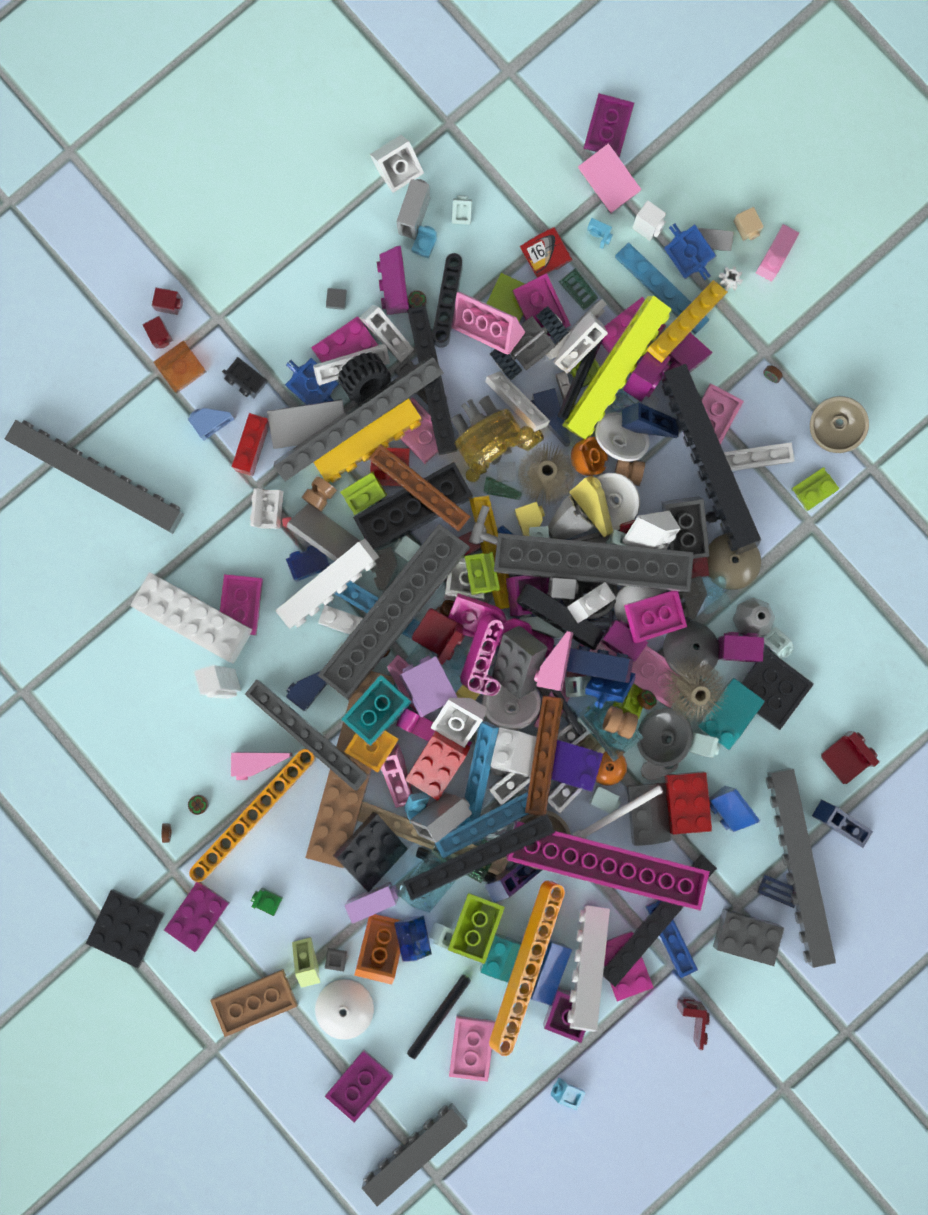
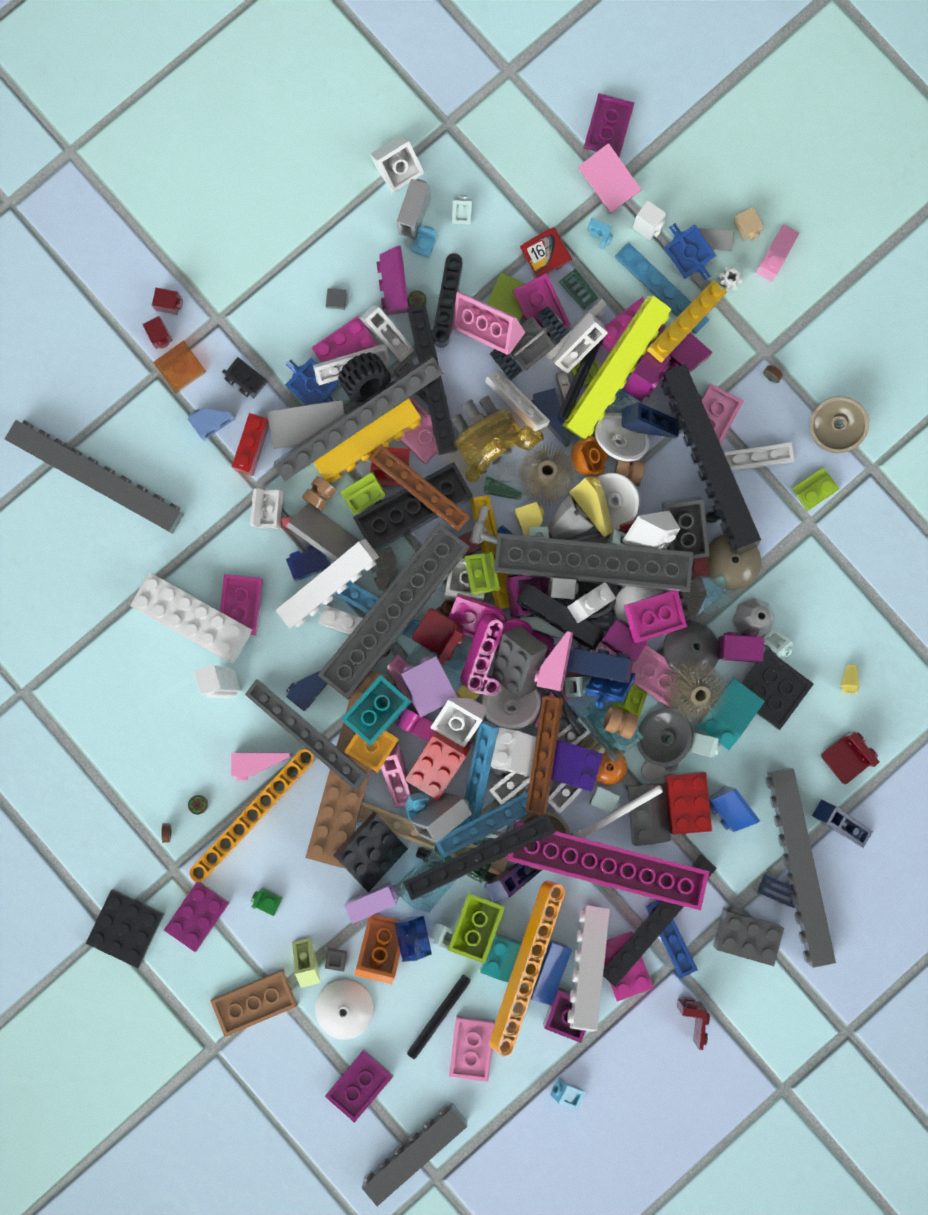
light aqua brick [394,536,421,562] -> none
reddish brown tile [637,690,657,710] -> none
none -> light yellow cone [840,664,860,694]

